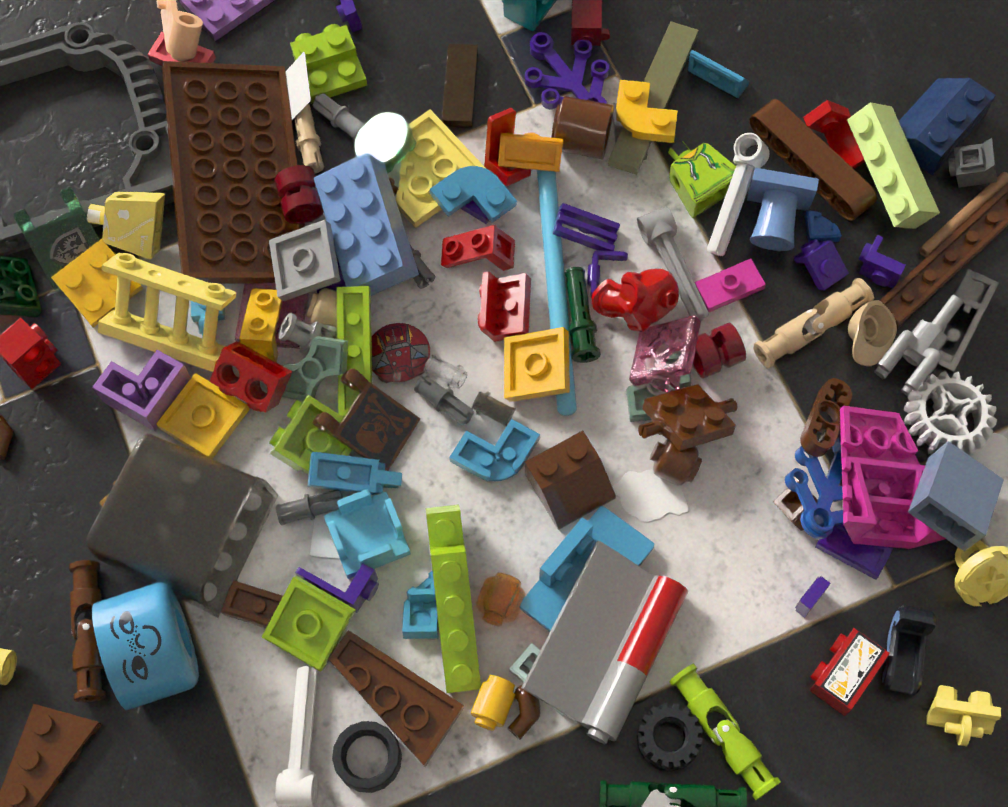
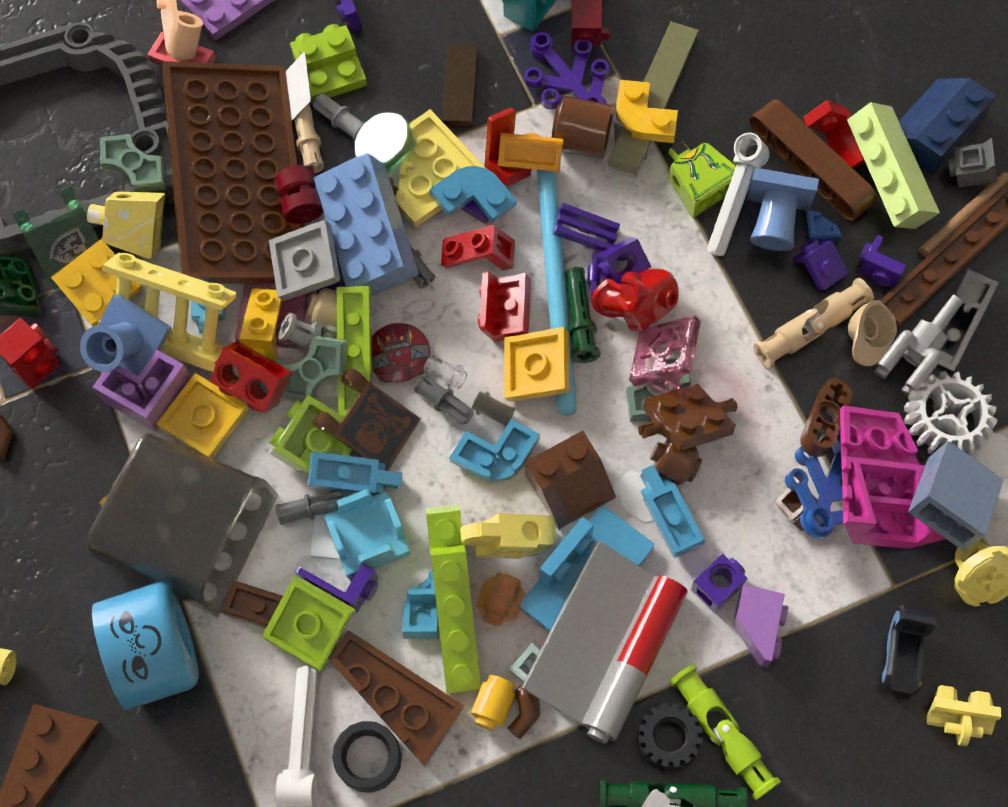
reddish brown piece [69,560,106,702] -> none
light grey axle [637,206,709,322] -> none
dark red wheel [686,322,746,378] -> none
dark azure slope [688,50,749,98] -> none
dark pink plate [694,259,766,312] -> none
dark purple tile [795,576,831,618] -> none
brick [809,628,890,716] -> none
dark purple tile [815,524,893,580] -> none
none -> medium blue plant [80,294,172,375]
none -> sand green tile [99,134,166,192]
none -> light yellow piece [460,513,557,559]
none -> dark purple brick [597,237,652,284]
none -> dark azure hinge [640,464,705,558]
none -> dark purple brick [690,554,747,614]
none -> medium lavender slope [733,584,788,668]

